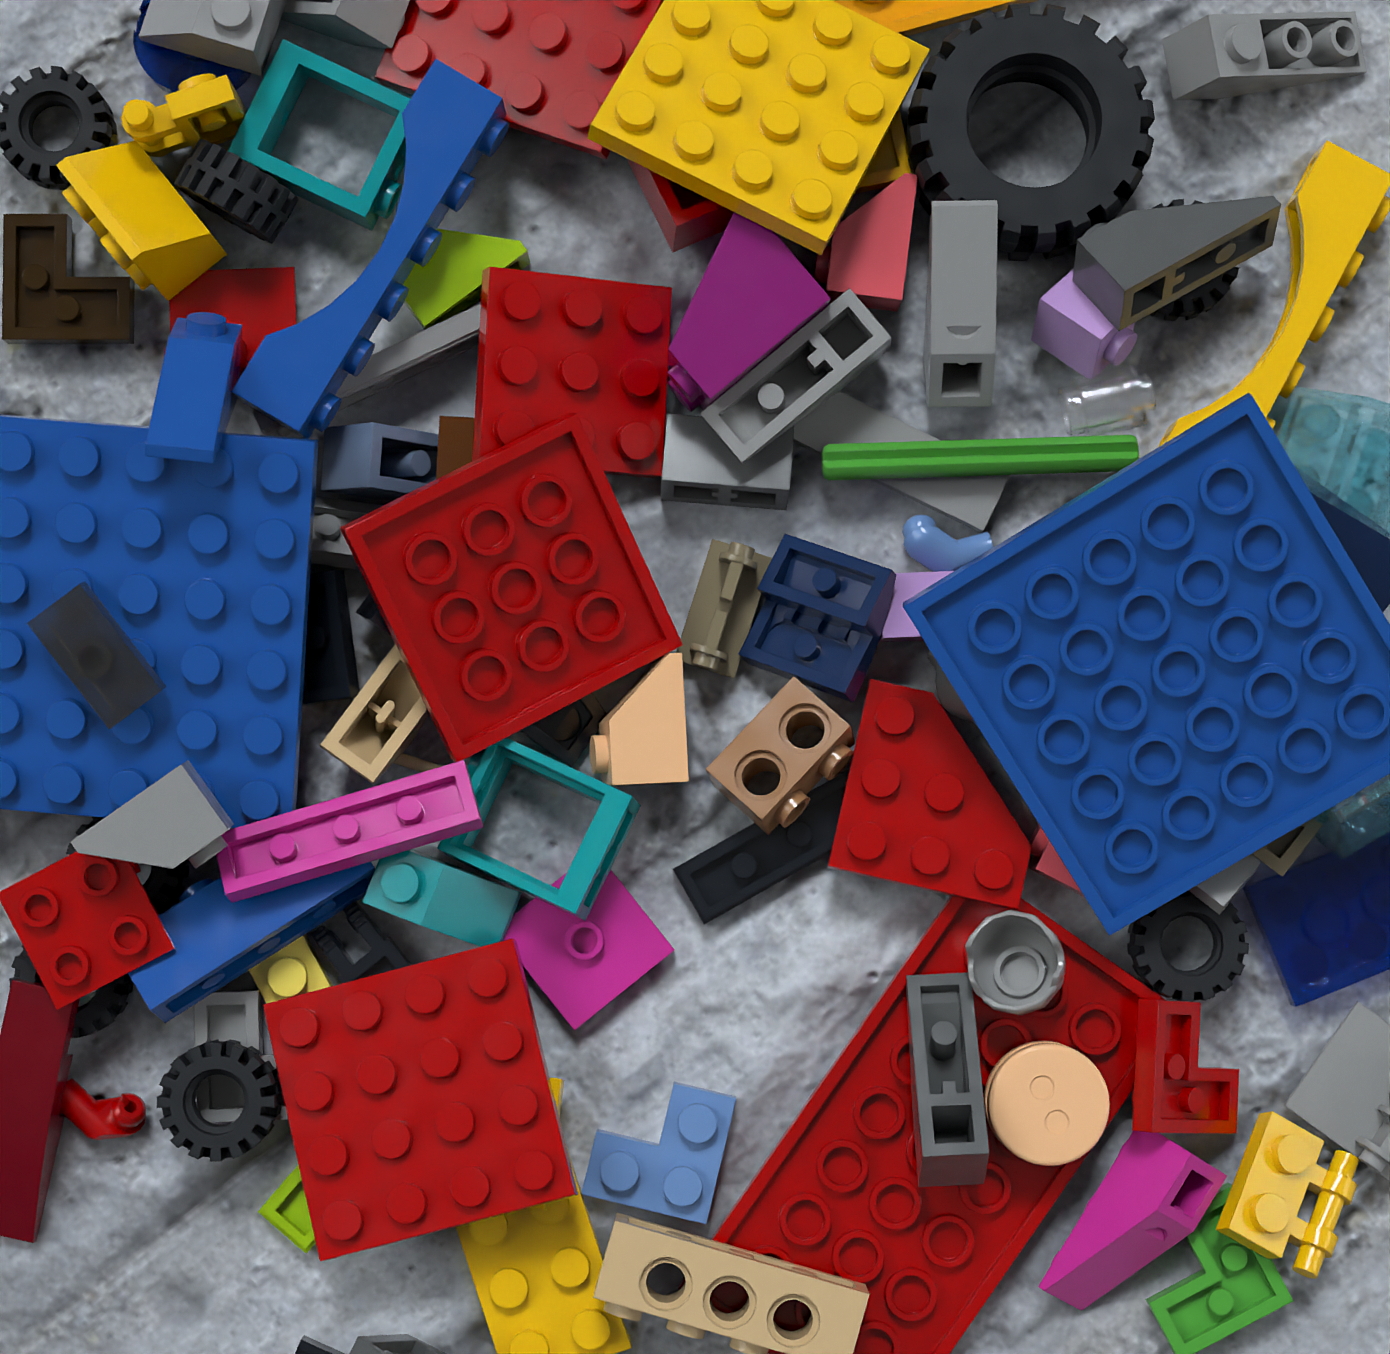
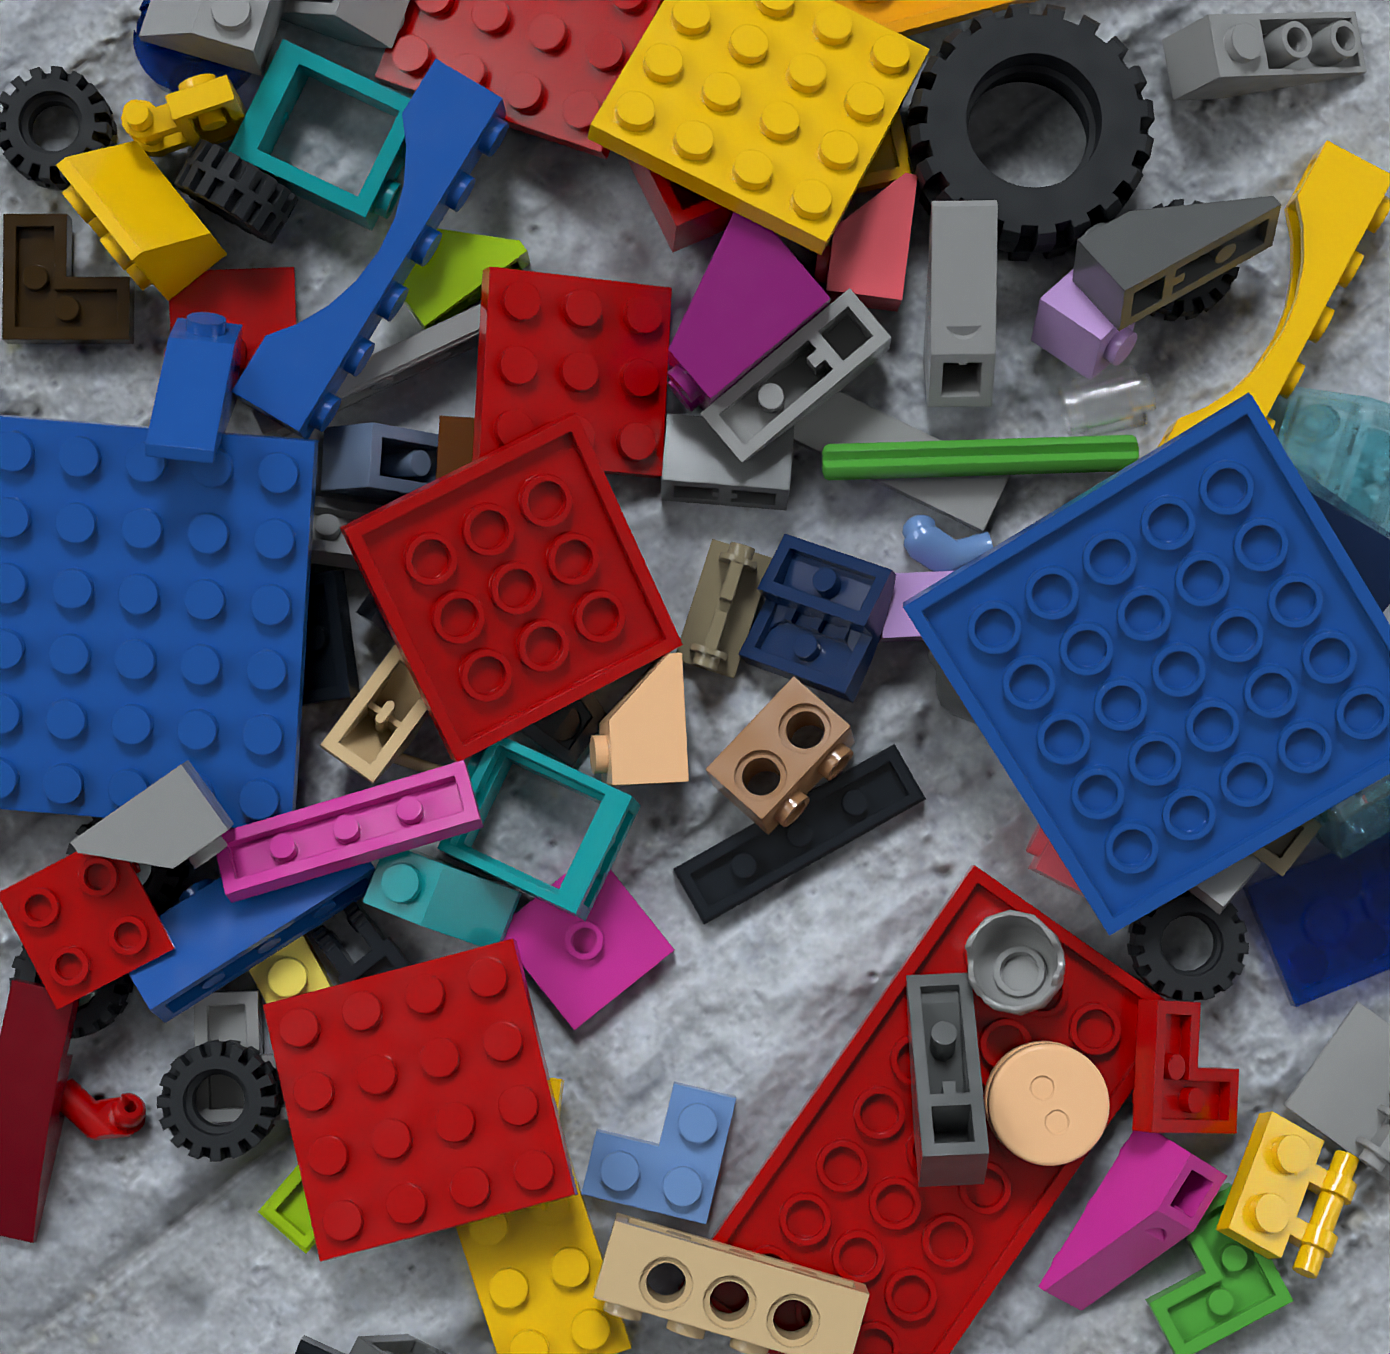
clear smoke plate [27,581,166,729] -> none
red plate [828,679,1032,911] -> none

